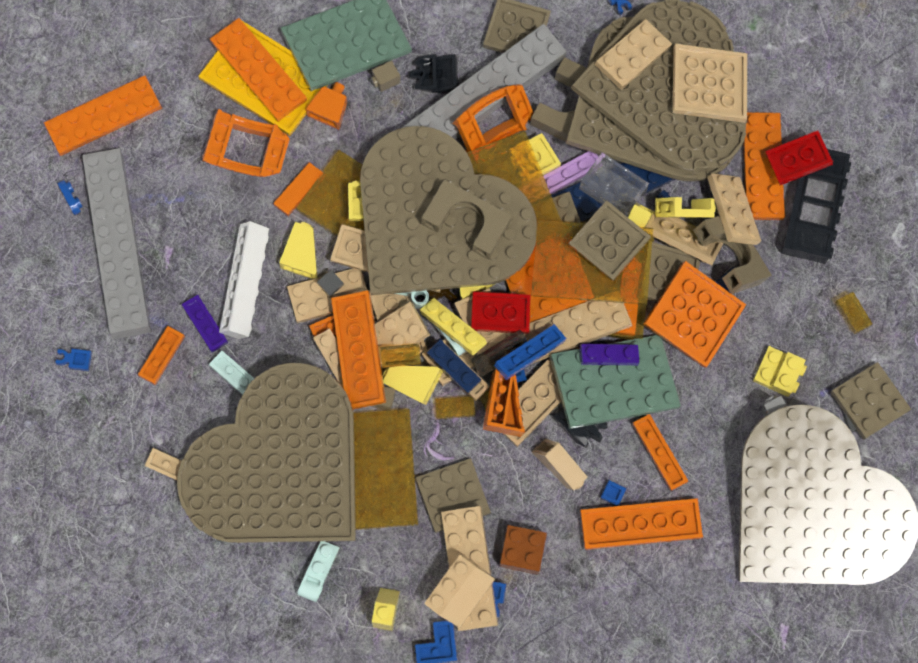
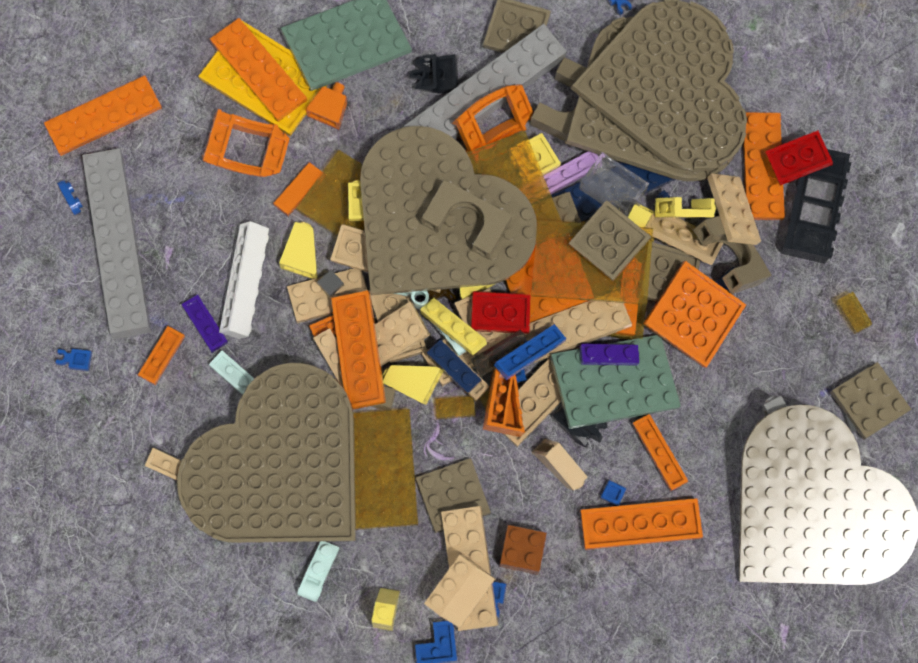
dark tan brick [371,60,400,92] -> none
clear yellow plate [380,344,421,368] -> none
tan plate [595,19,672,90] -> none
tan plate [672,44,747,123] -> none
light yellow plate [753,346,807,397] -> none

